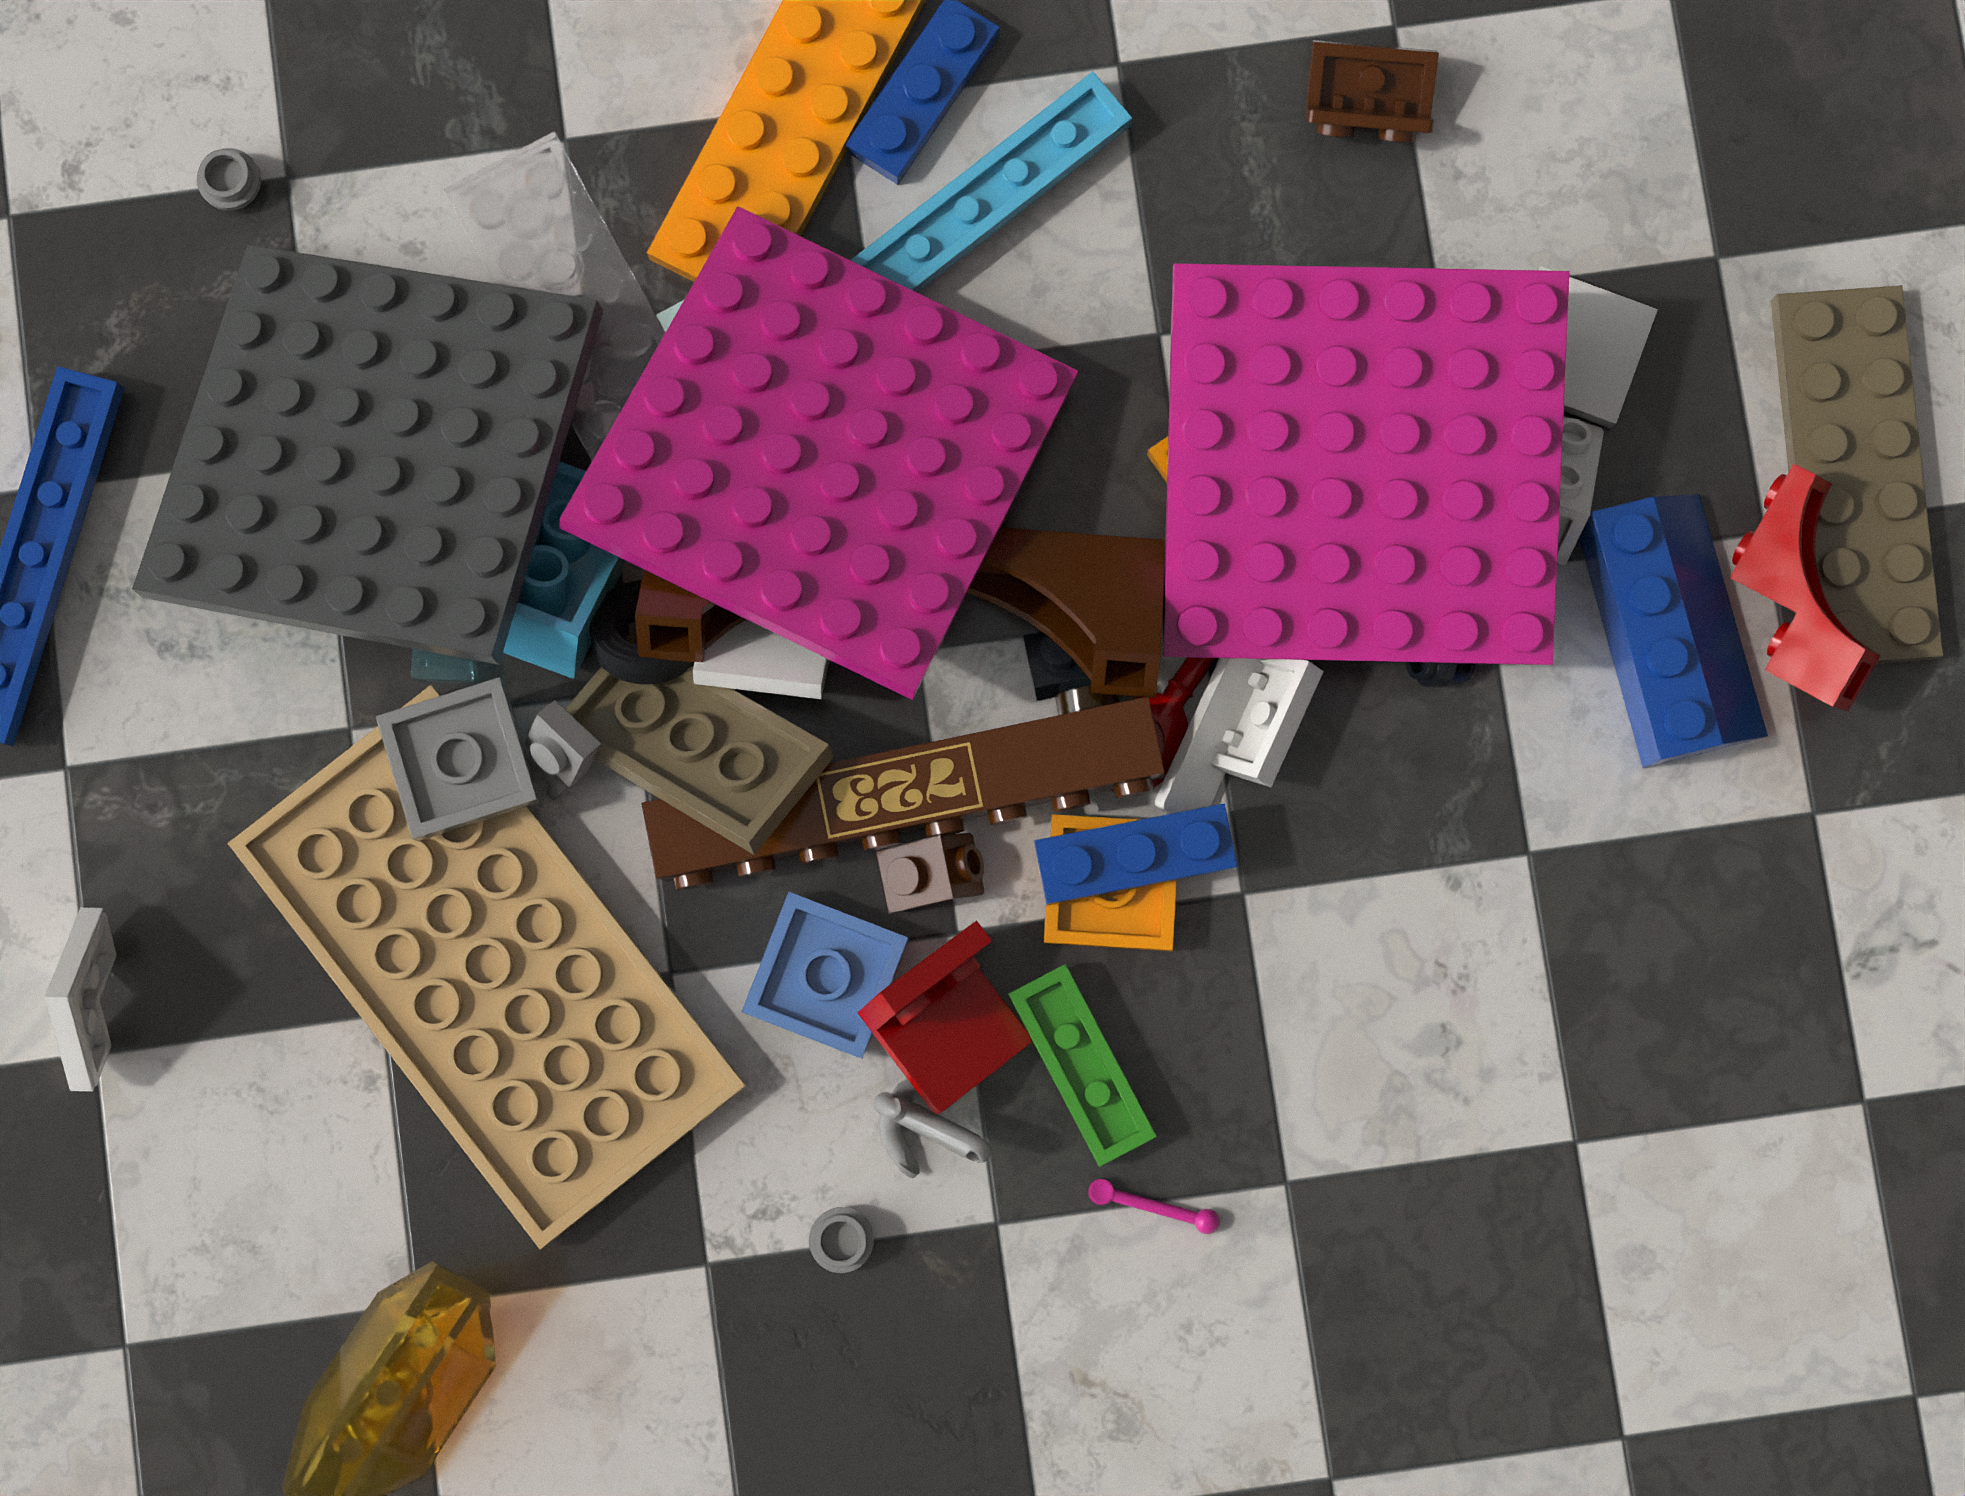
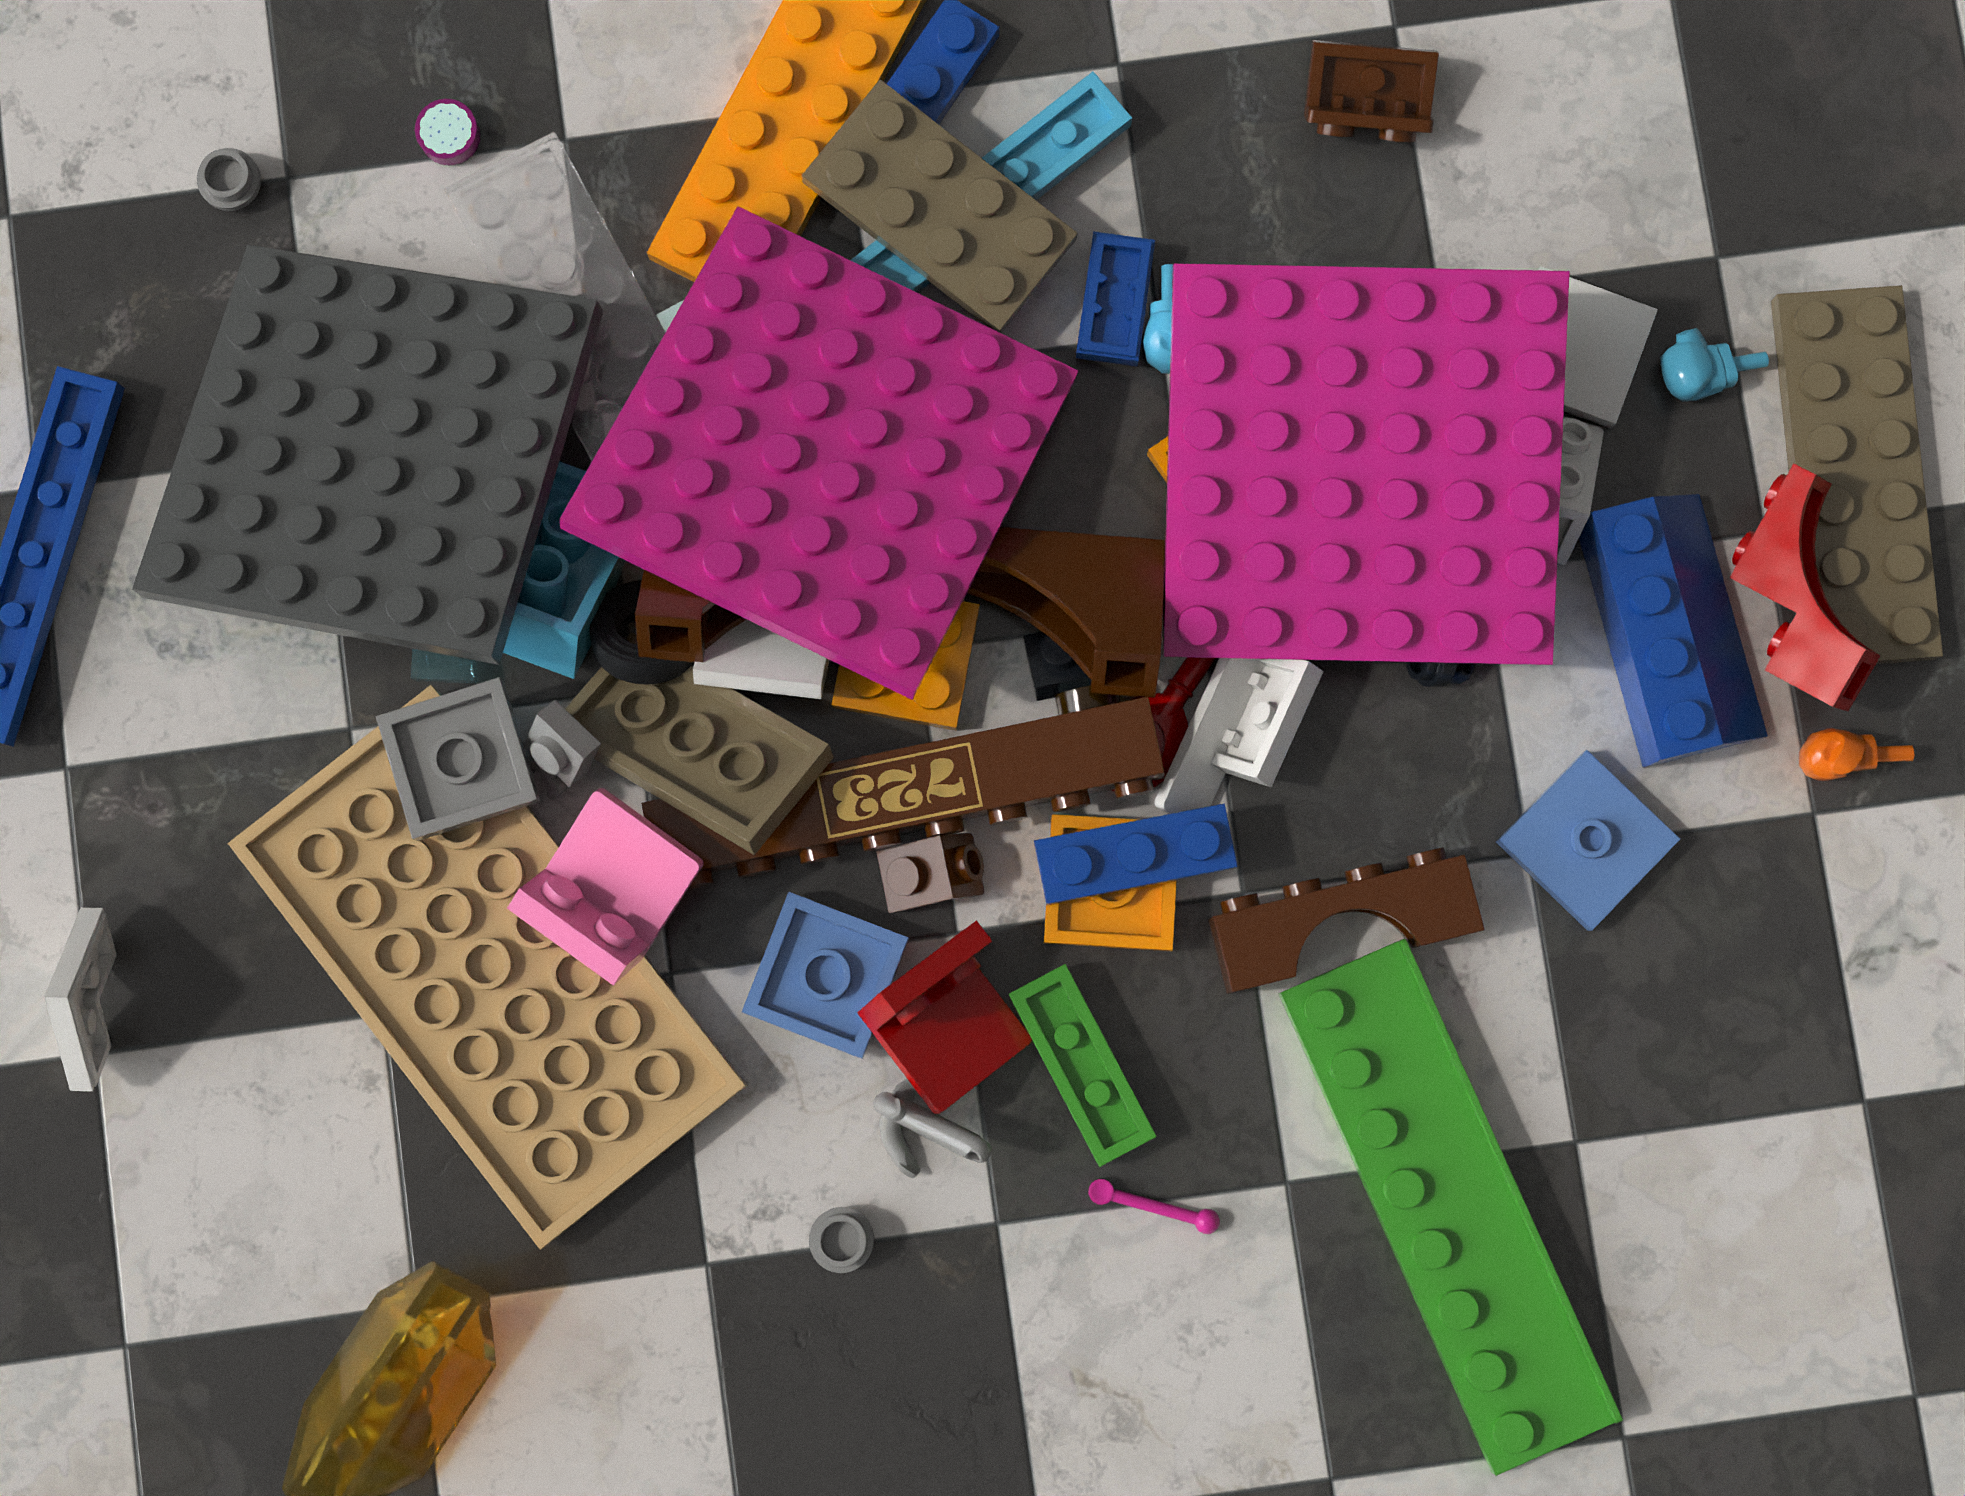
none -> tile [415,99,481,166]
none -> bright pink bracket [507,788,703,986]
none -> dark tan plate [802,79,1078,333]
none -> light orange plate [831,601,980,731]
none -> blue plate [1076,231,1155,366]
none -> medium azure piece [1142,264,1173,374]
none -> reddish brown arch [1208,847,1485,994]
none -> bright green plate [1278,938,1623,1476]
none -> medium blue plate [1496,750,1680,931]
none -> medium azure piece [1660,328,1769,402]
none -> orange piece [1799,728,1914,781]

